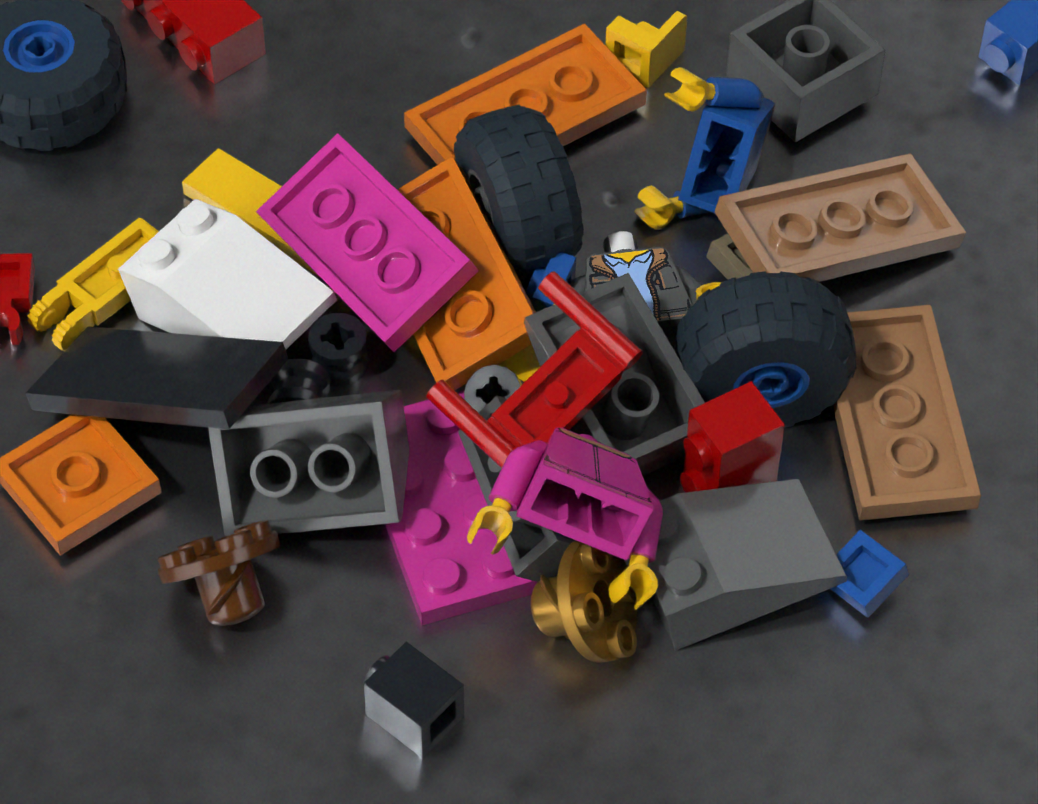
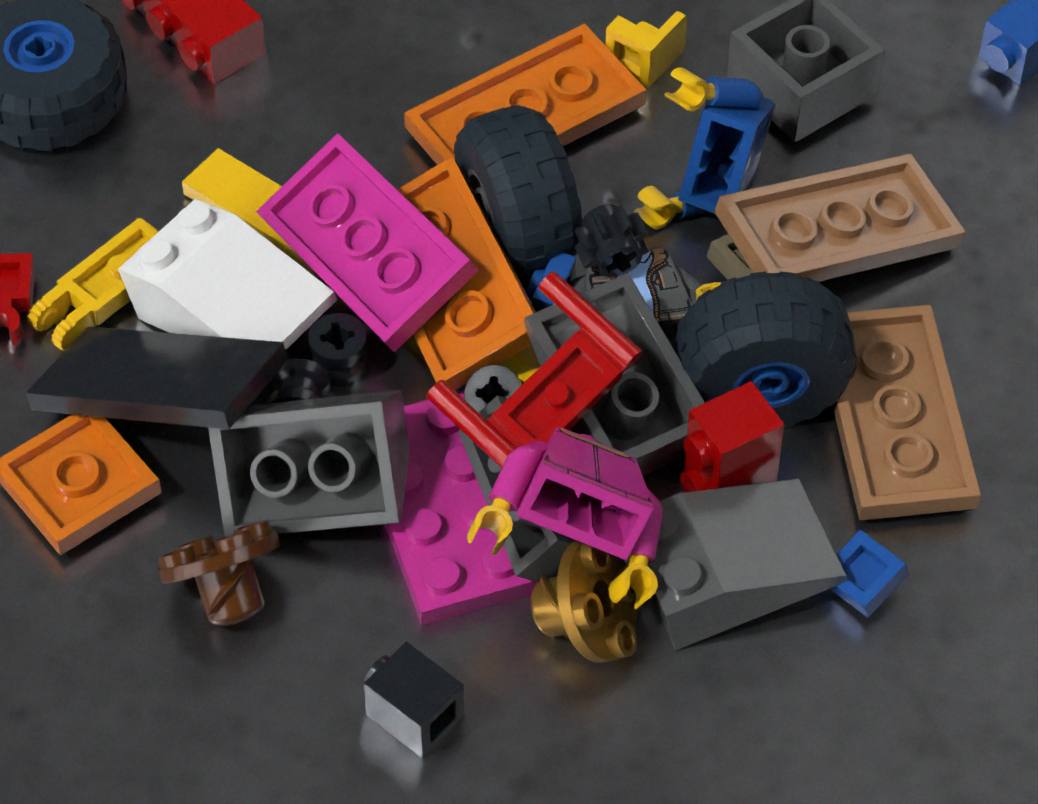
none -> black gear [574,204,649,277]

